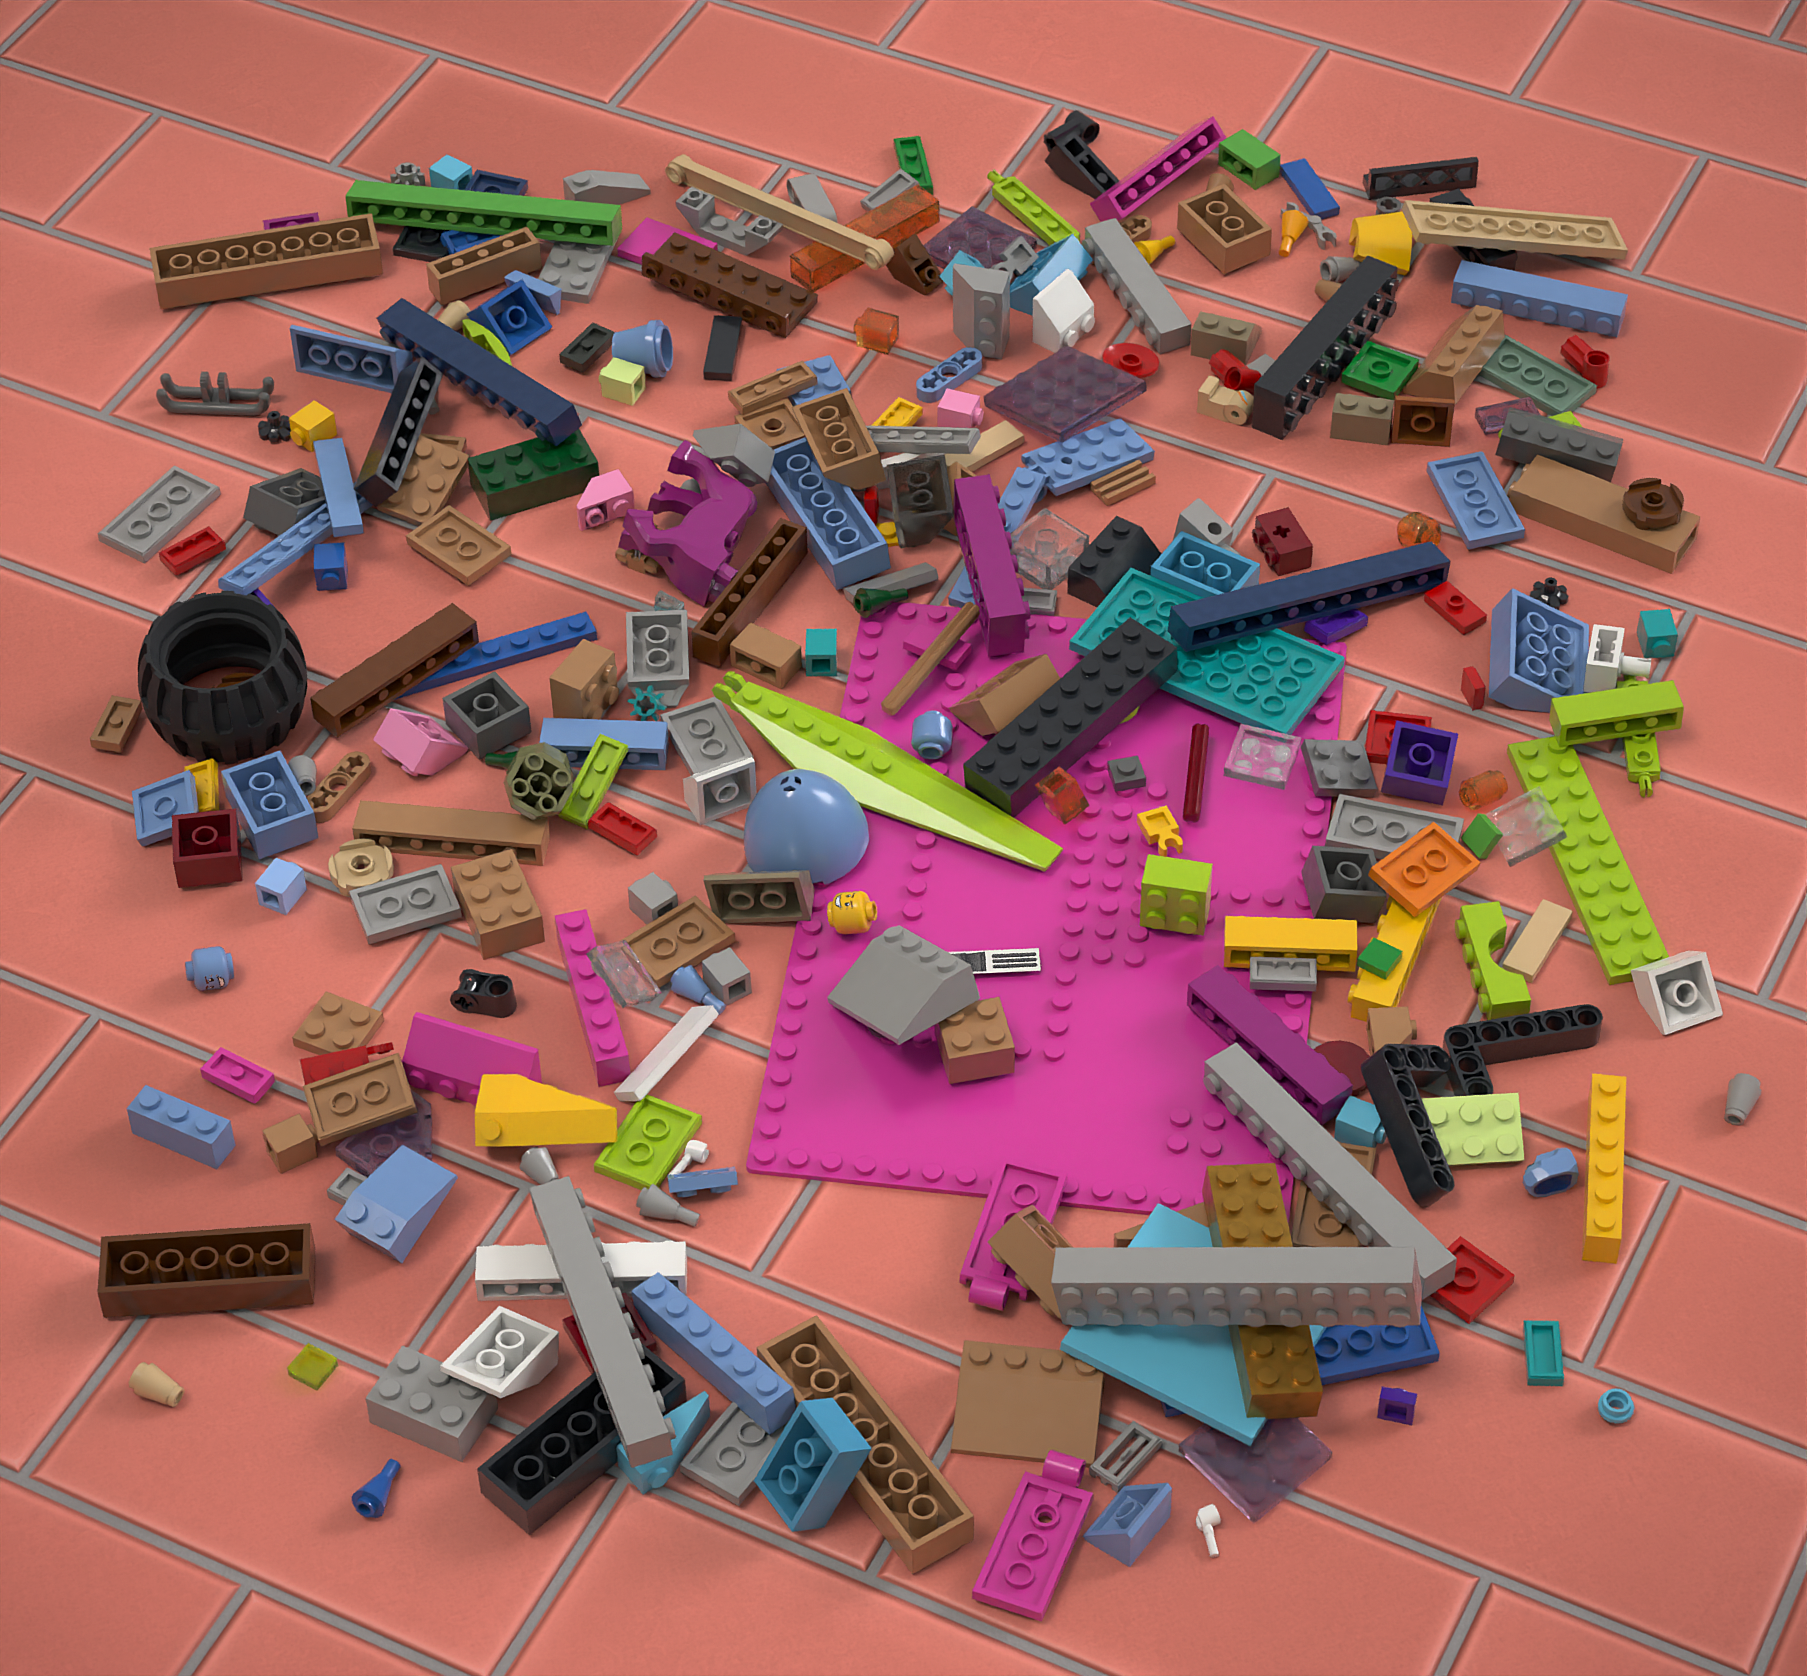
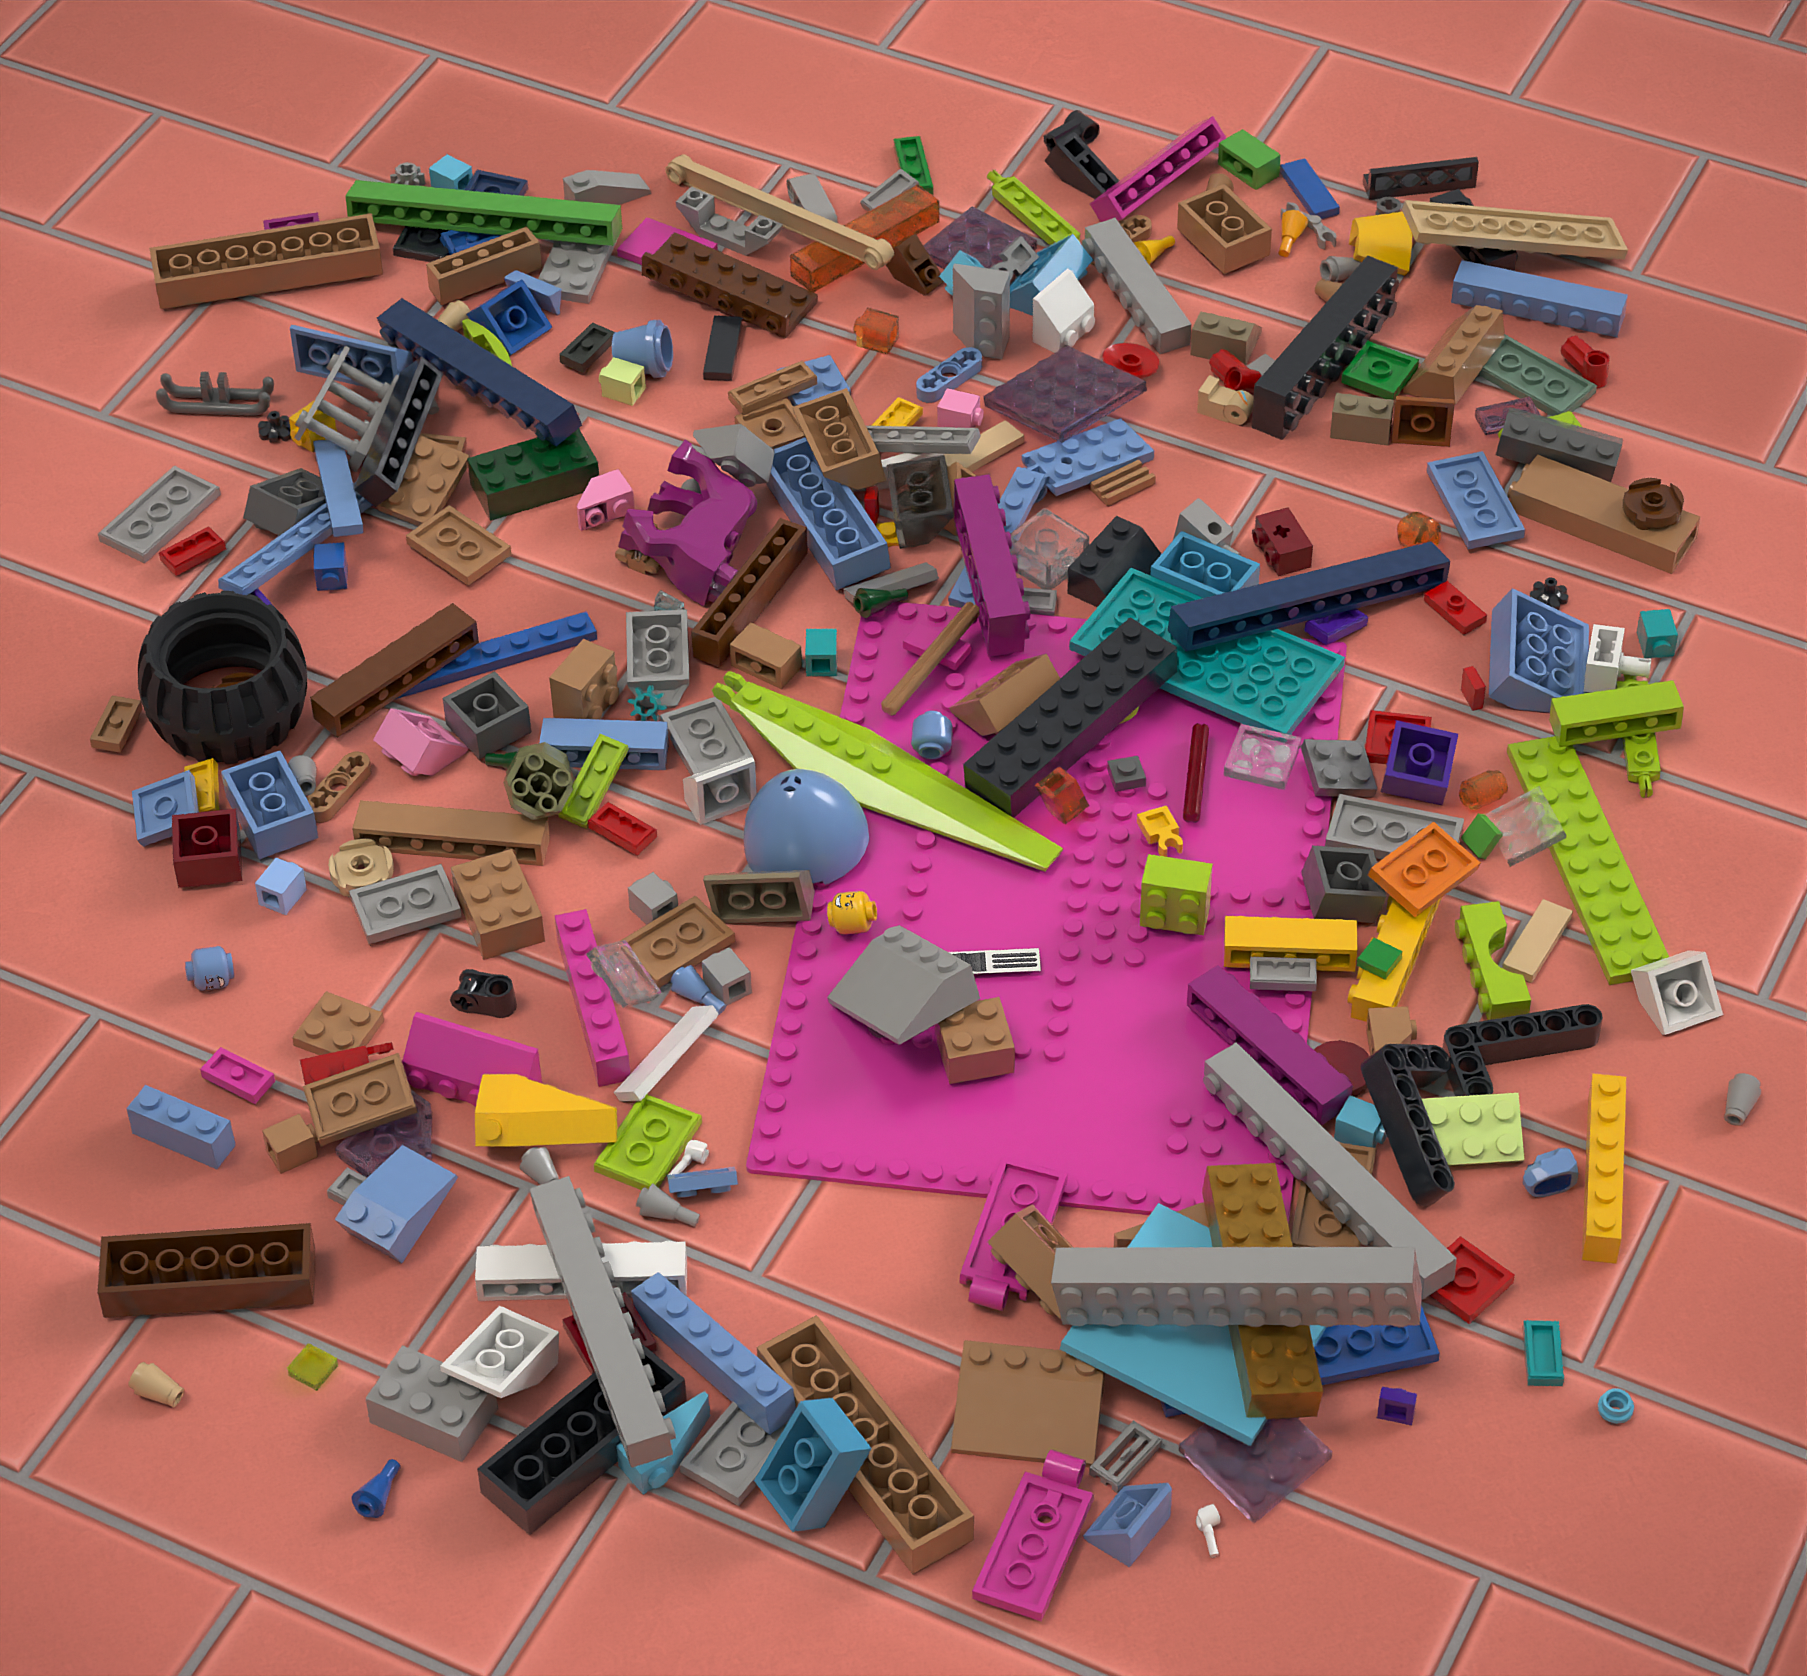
none -> light grey fence [294,346,398,472]

